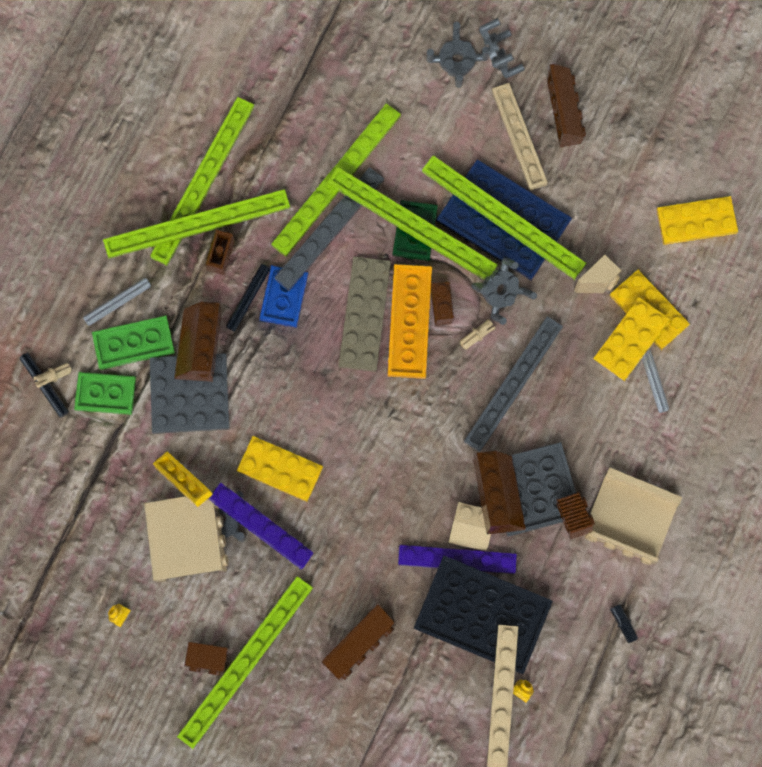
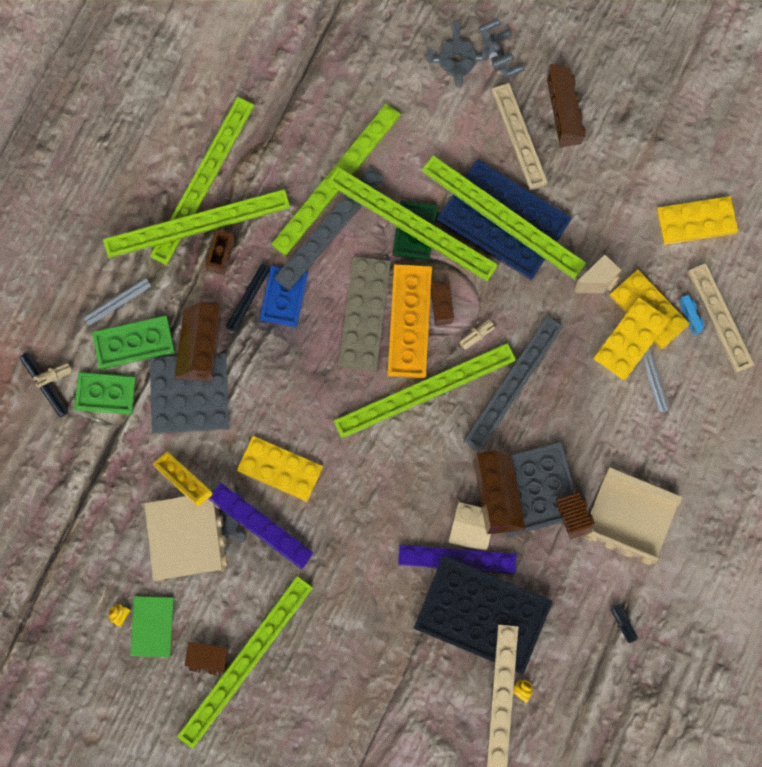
reddish brown slope [322,604,395,681] -> none
dark grey plate [472,257,537,325] -> none
none -> bright green tile [130,596,174,657]
none -> lime plate [334,343,516,439]
none -> dark azure plate [679,295,704,336]
none -> tan plate [688,263,754,374]

